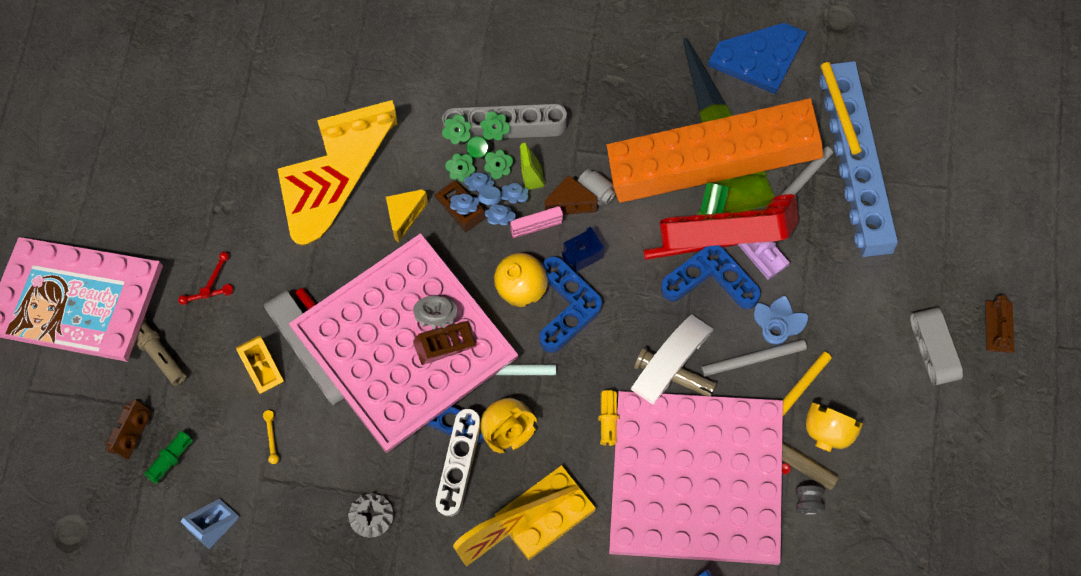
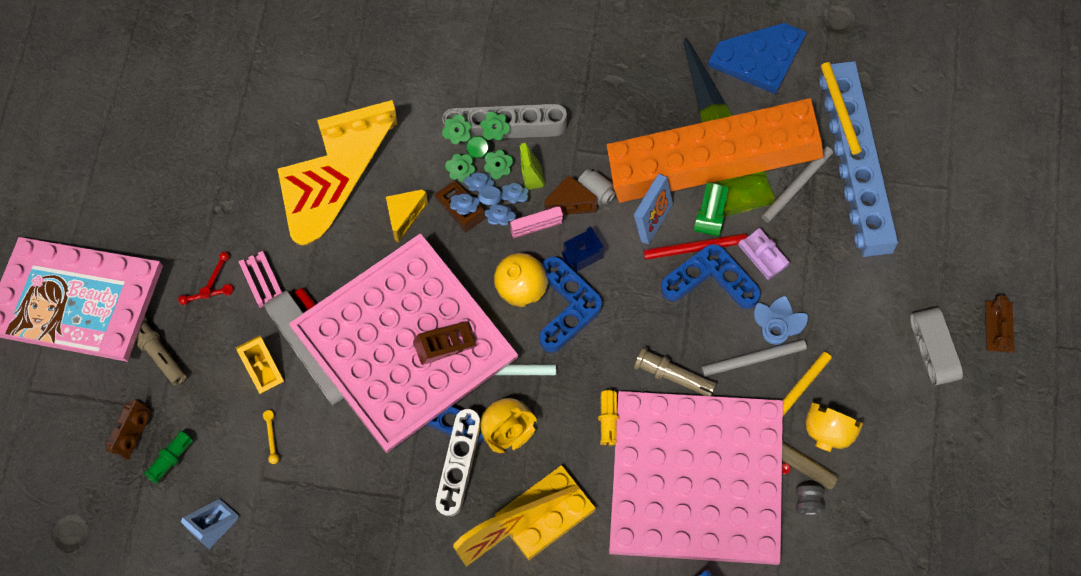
light grey gear [348,492,393,538] -> none
light grey gear [413,296,457,329] -> none
white slope [631,315,714,405] -> none
beam [659,194,799,249] -> none
none -> bright pink tile [238,251,282,308]
none -> medium blue tile [634,174,673,245]

